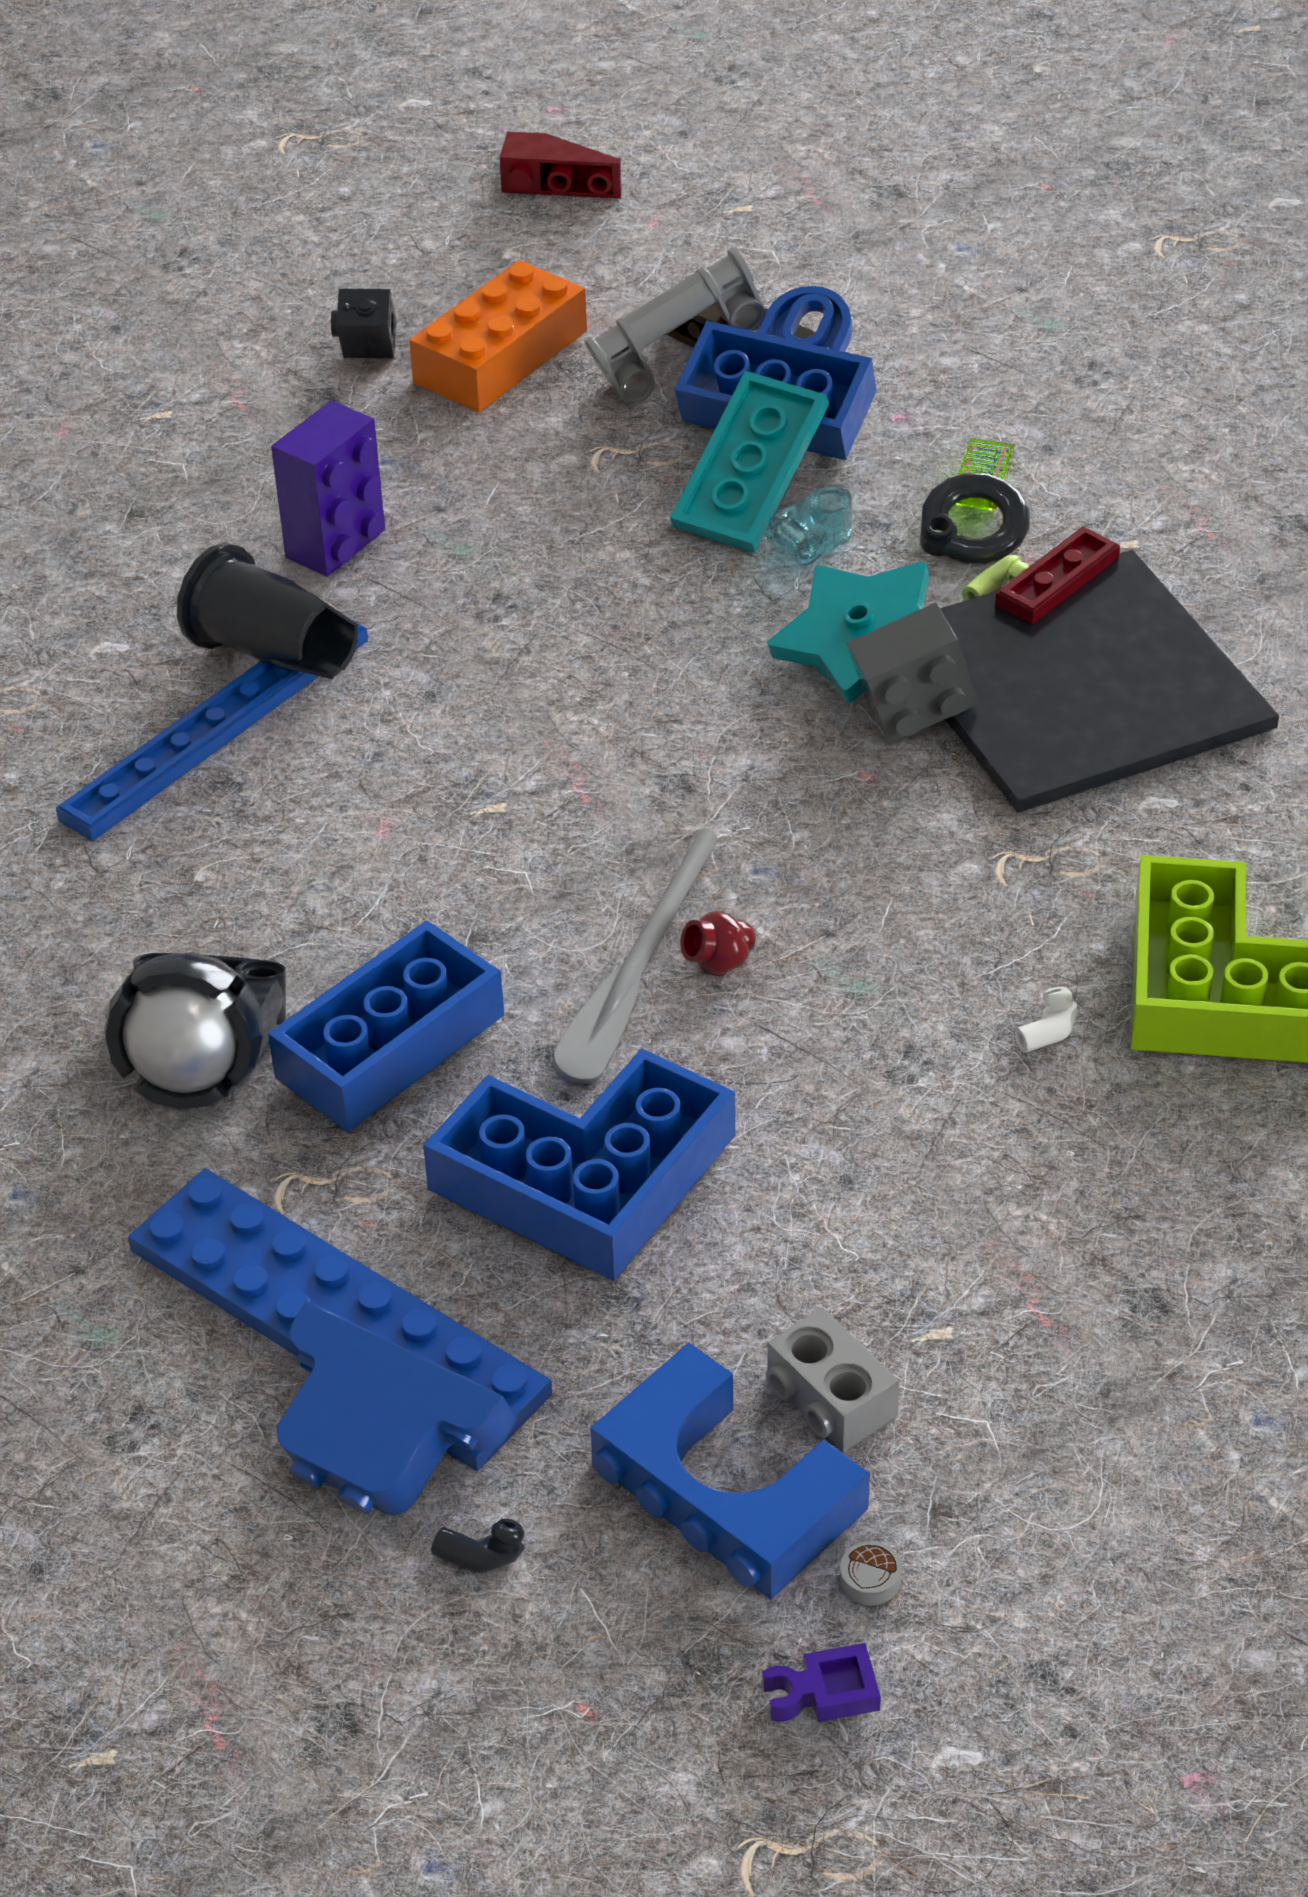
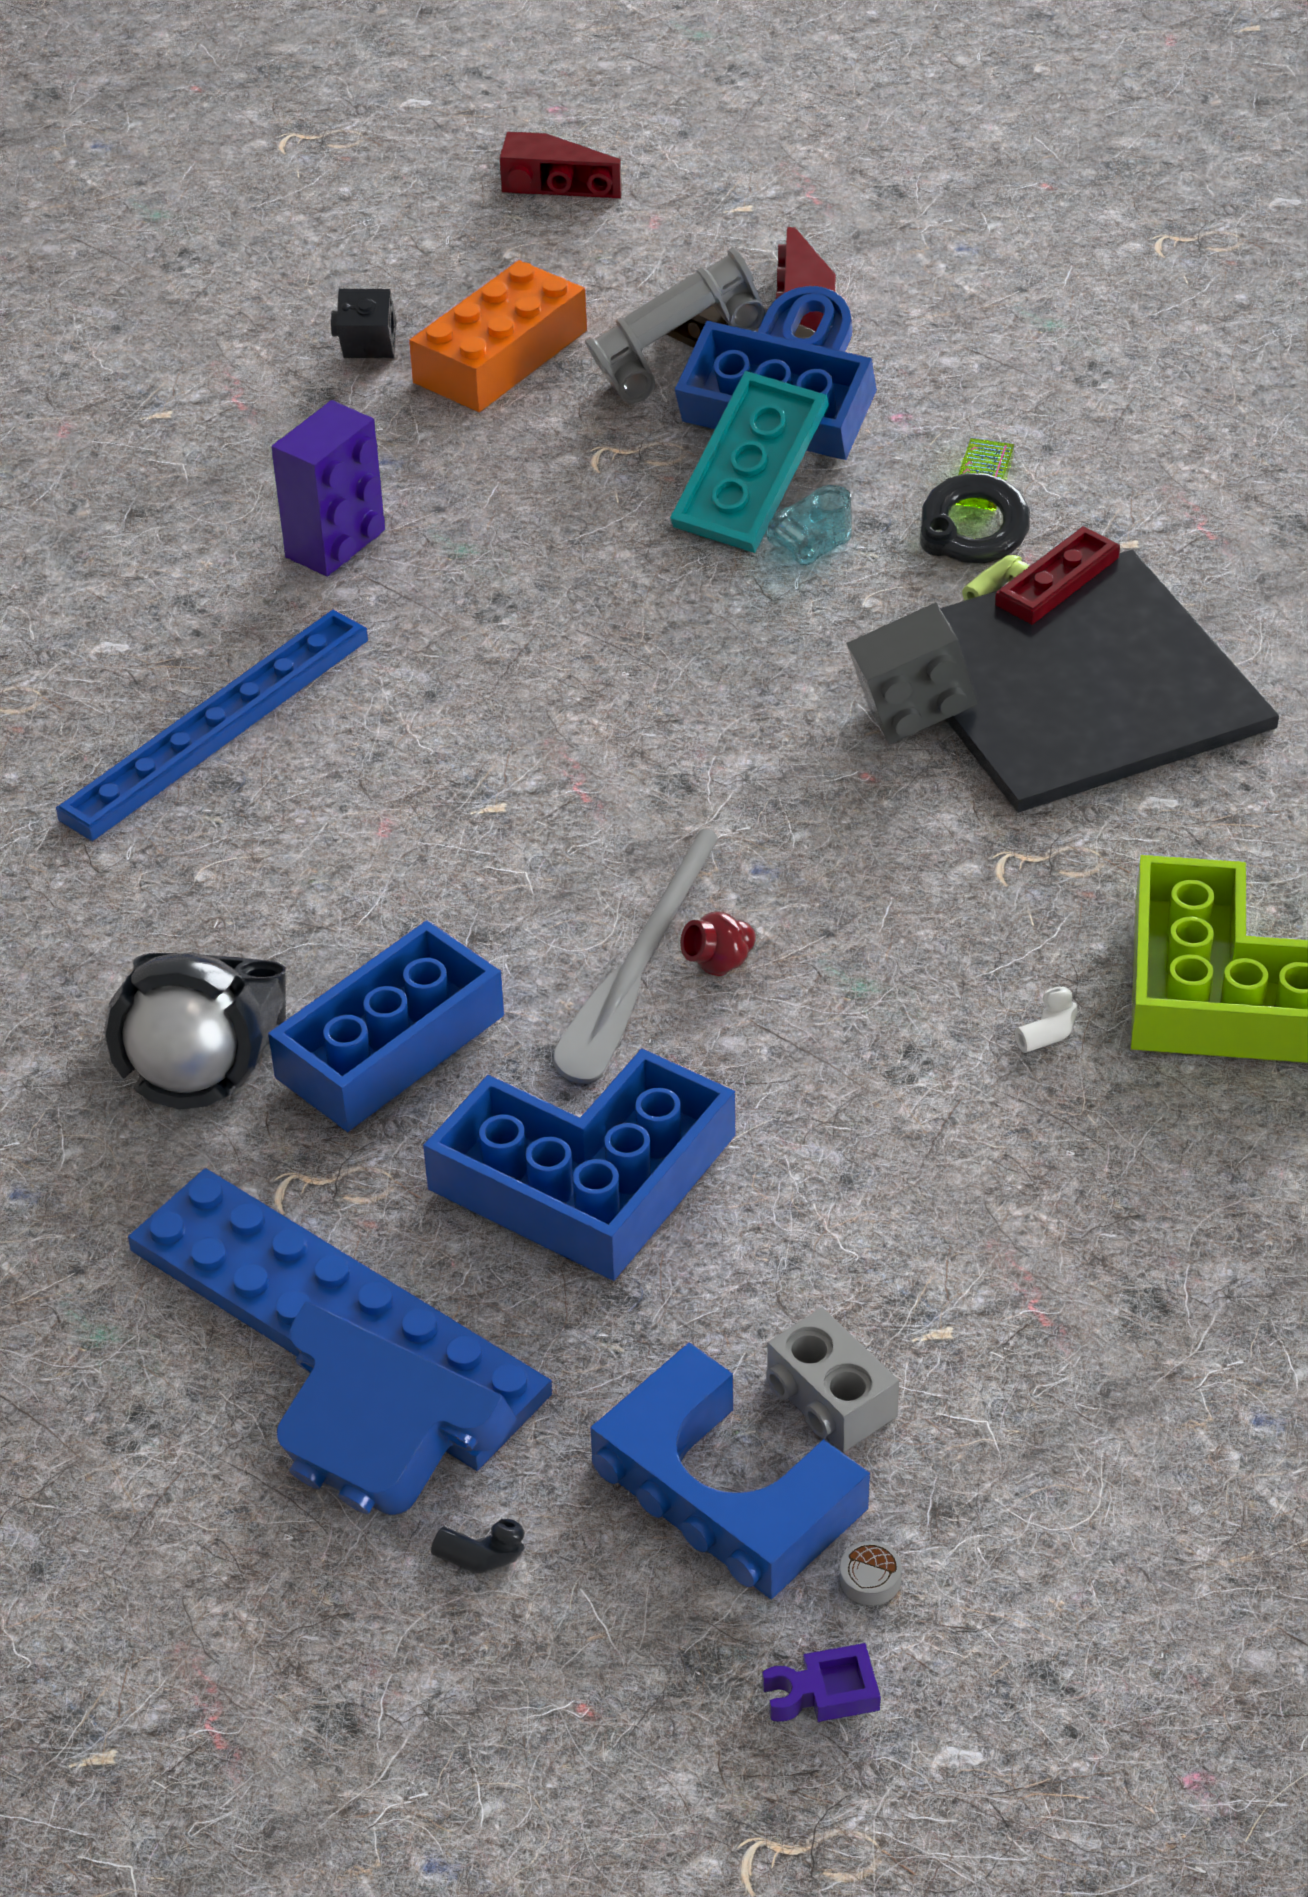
black piece [177,542,358,679] -> none
teal plate [767,561,929,703] -> none
none -> dark red slope [776,227,836,332]

